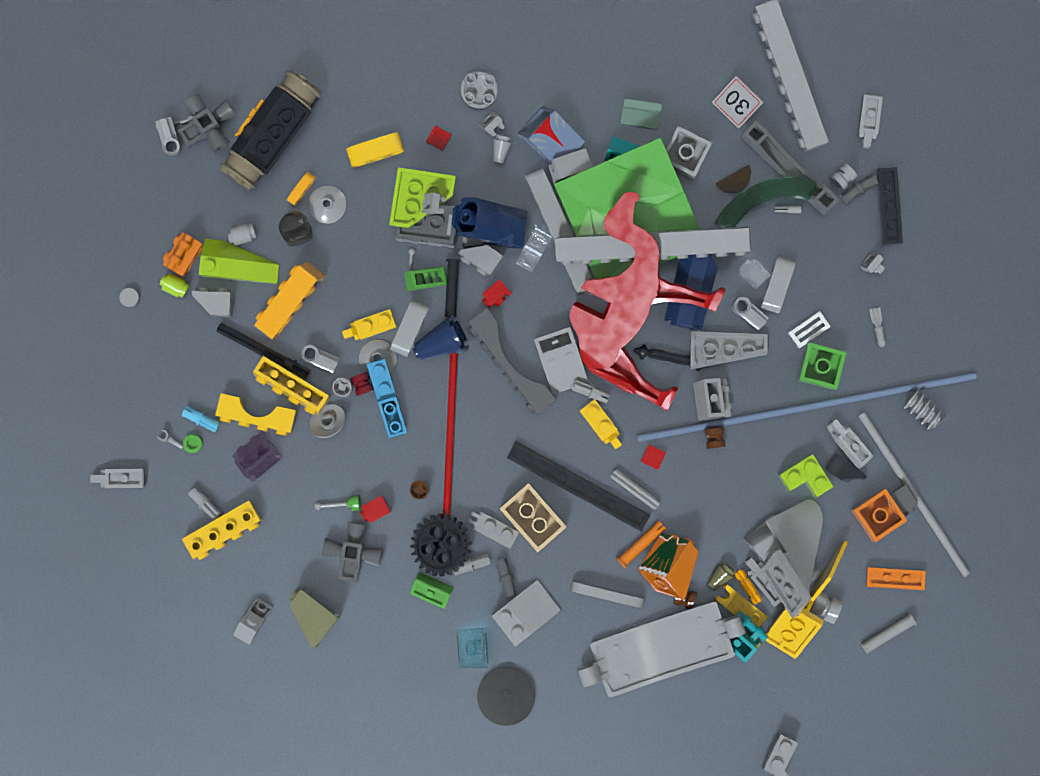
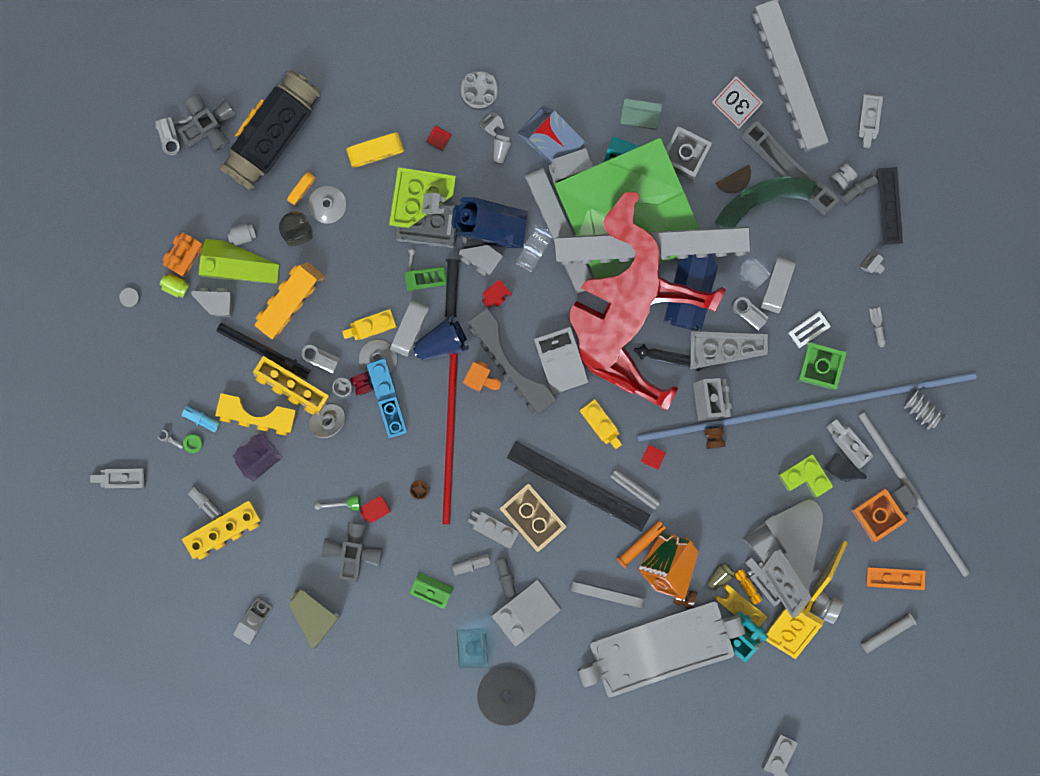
black gear [410,514,472,576] -> none
light grey axle [572,380,610,404] -> none
light grey pin [774,205,801,214] -> none
none -> orange brick [463,361,501,393]

